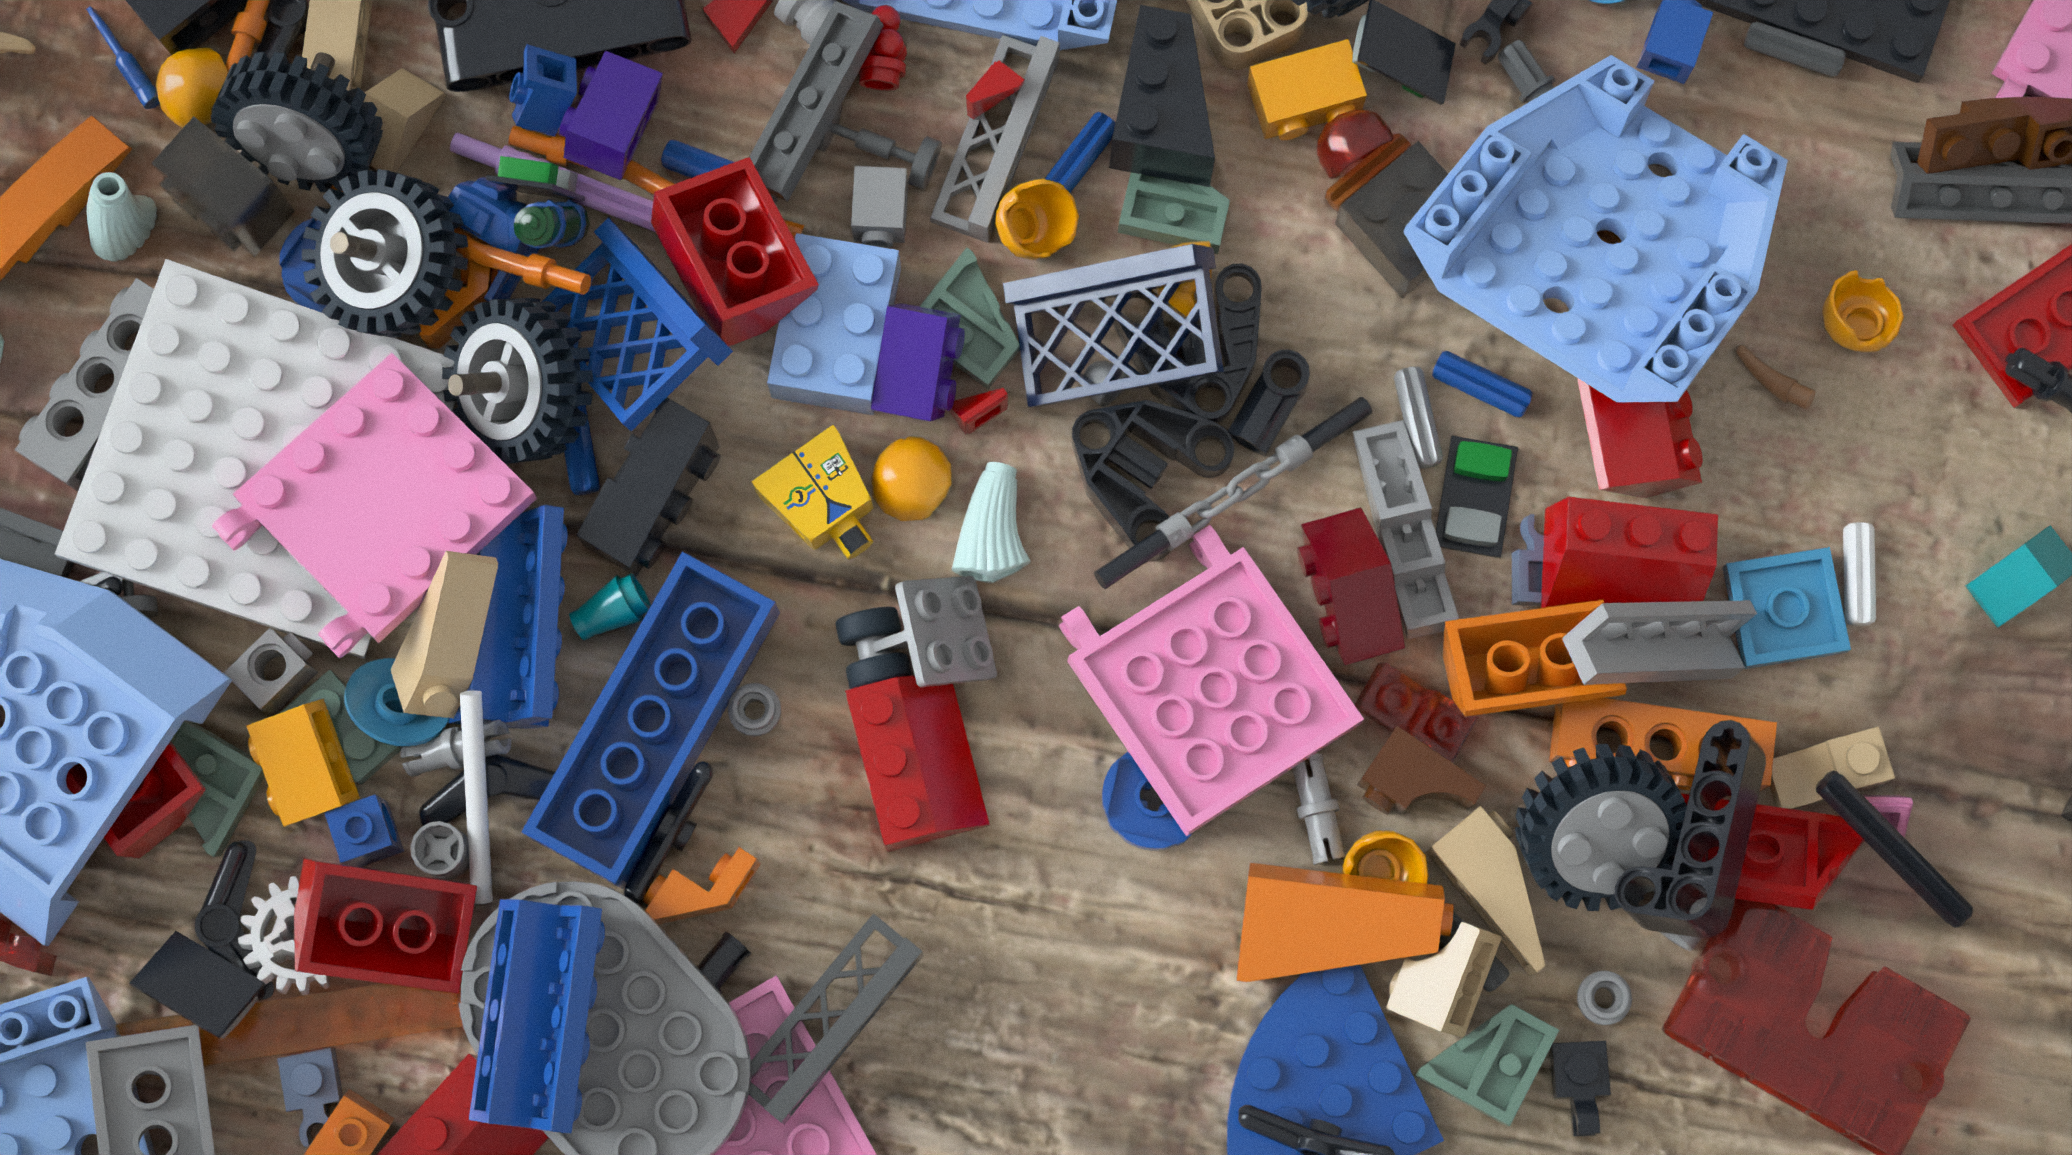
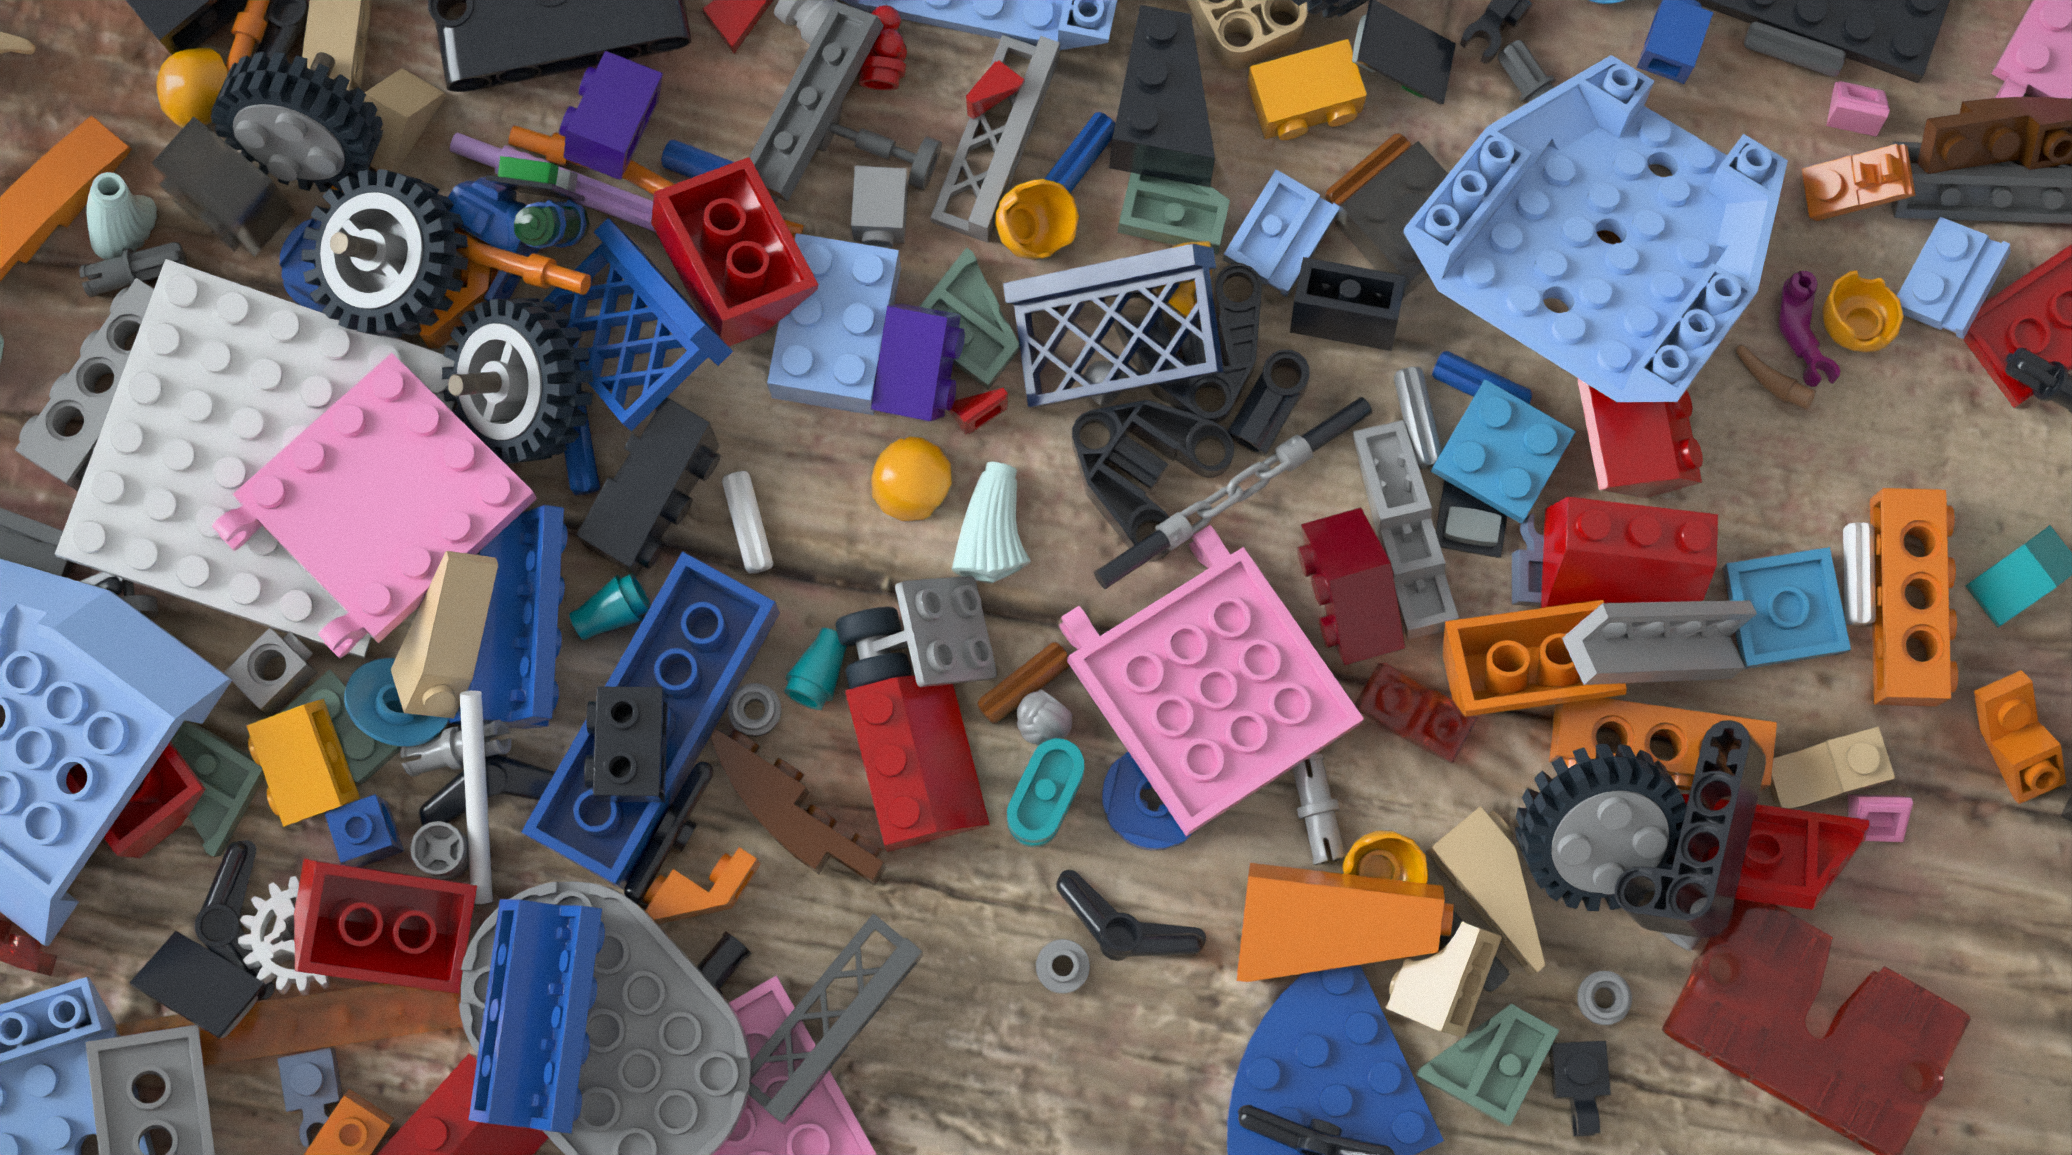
blue piece [86,6,160,110] -> none
blue brick [509,44,577,137] -> none
yellow torso [751,425,874,560] -> none
clear red hair [1317,109,1394,179] -> none
reddish brown arch [1357,726,1486,815] -> none
black axle [1816,770,1973,928] -> none
none -> dark grey axle [79,242,187,298]
none -> black brick [584,686,669,803]
none -> reddish brown slope [711,729,887,885]
none -> white axle [722,471,773,573]
none -> teal cone [784,628,847,710]
none -> dark orange axle [977,642,1070,724]
none -> teal brick [1007,738,1084,848]
none -> light grey piece [1017,689,1073,745]
none -> light grey plate [1036,939,1090,994]
none -> black piece [1056,870,1206,961]
none -> light blue plate [1222,170,1340,297]
none -> black brick [1290,257,1406,351]
none -> dark azure plate [1430,379,1576,524]
none -> magenta arm [1778,271,1841,387]
none -> orange plate [1802,144,1916,221]
none -> bright pink slope [1826,81,1890,137]
none -> orange brick [1870,488,1958,707]
none -> light blue plate [1897,217,2011,339]
none -> orange slope [1974,670,2066,804]

